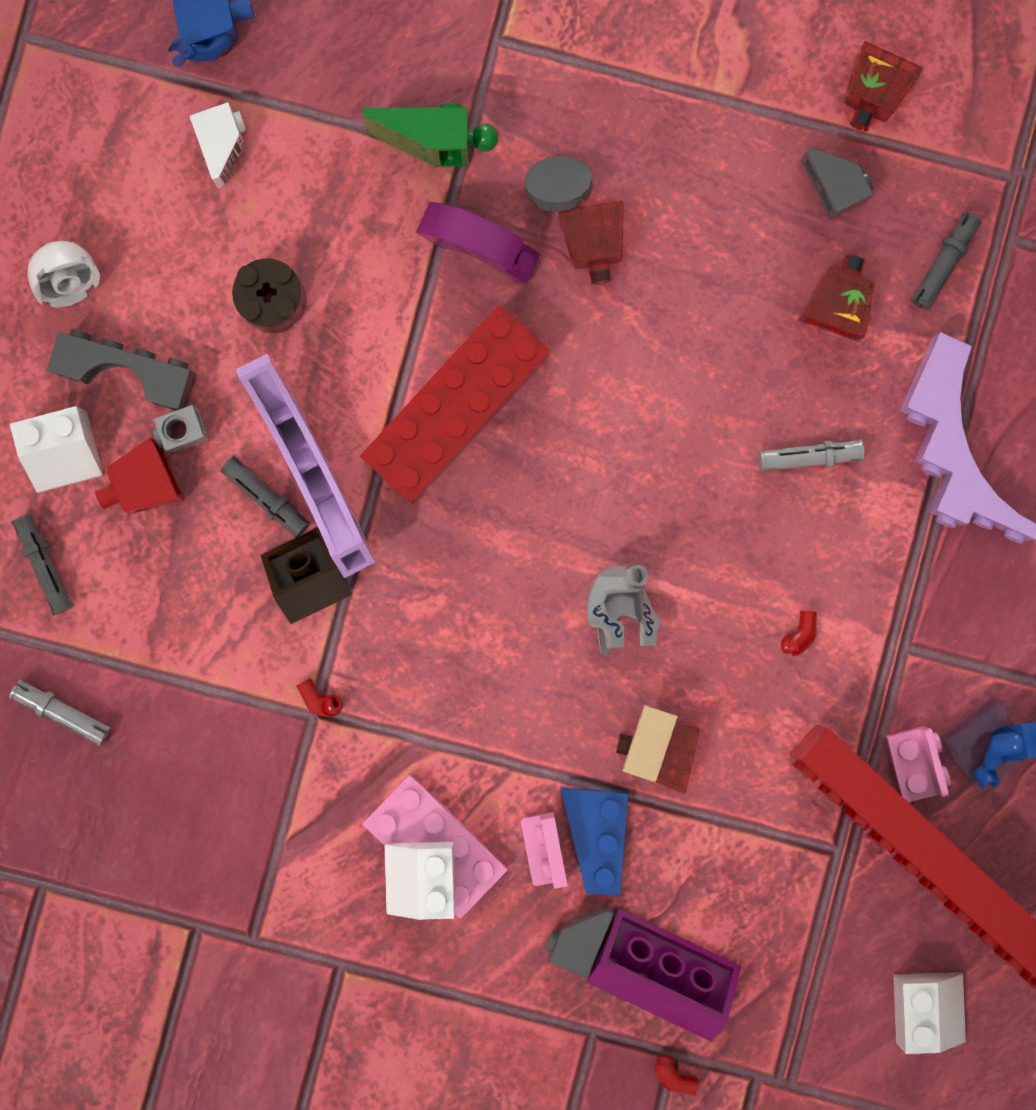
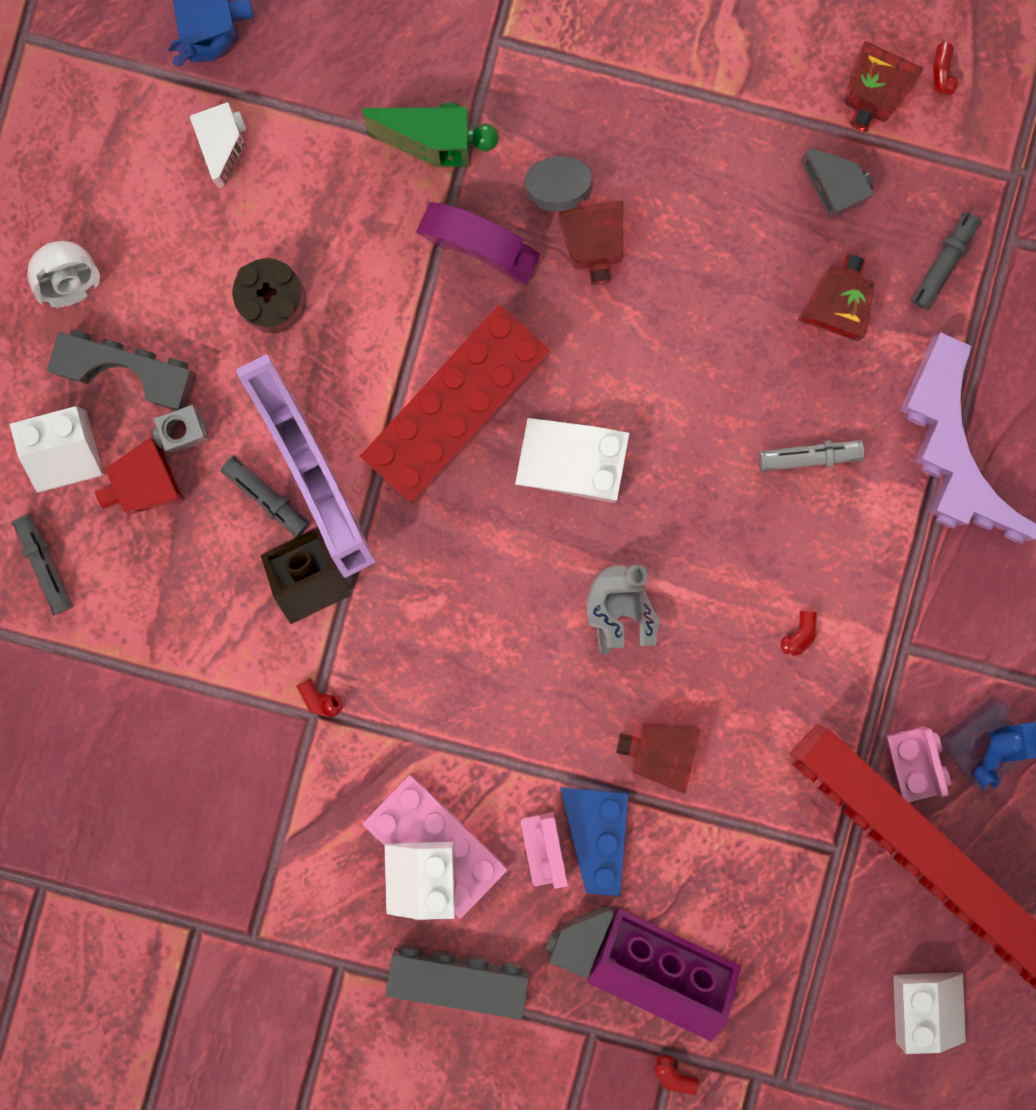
light grey pin [9,679,111,747] -> none
tan tile [622,705,678,782] -> none
none -> dark grey brick [385,945,529,1020]
none -> white slope [515,418,629,503]
none -> red arm [933,42,958,95]

